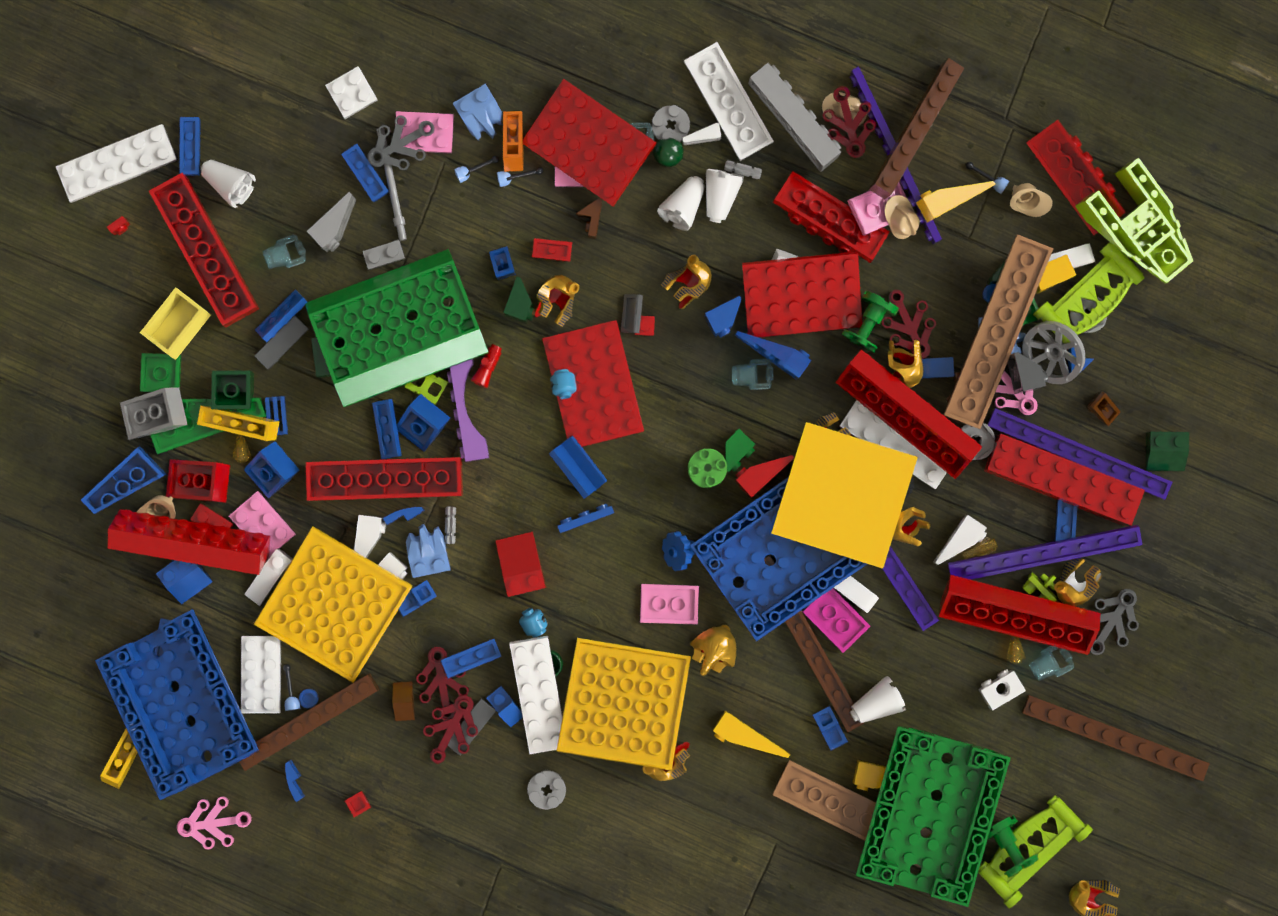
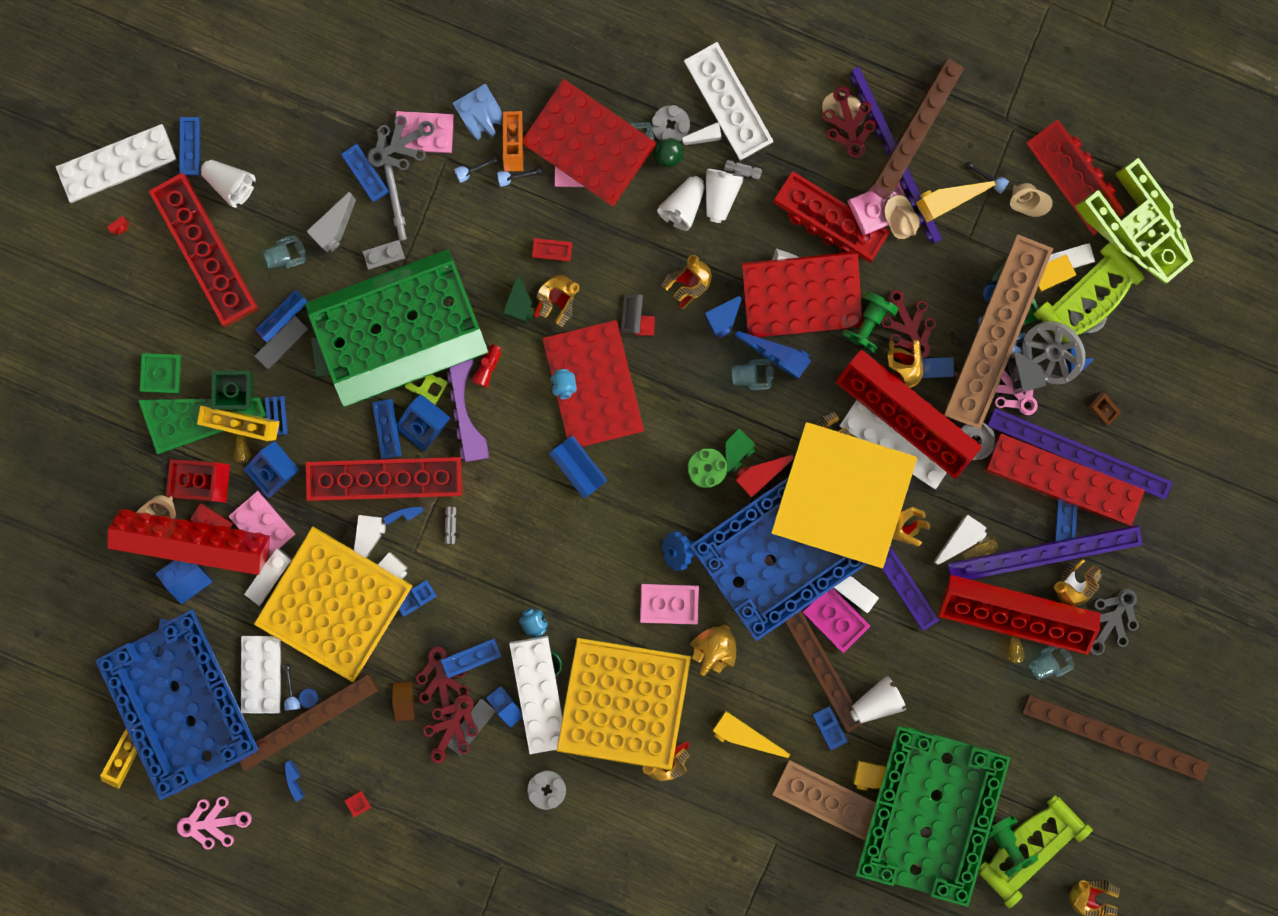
blue wedge [81,446,166,514] -> none
light grey slope [120,388,188,440] -> none
light yellow piece [140,287,211,360] -> none
white plate [325,67,378,119] -> none
medium blue plate [406,524,450,578] -> none
blue slope [489,246,516,280] -> none
red slope [496,532,546,597] -> none
blue plate [558,504,614,533] -> none
reddish brown slope [576,198,603,239] -> none
light grey brick [748,63,841,172] -> none
white brick [978,669,1026,711] -> none
lime hips [1023,572,1057,601] -> none
dark green slope [1145,431,1189,471] -> none

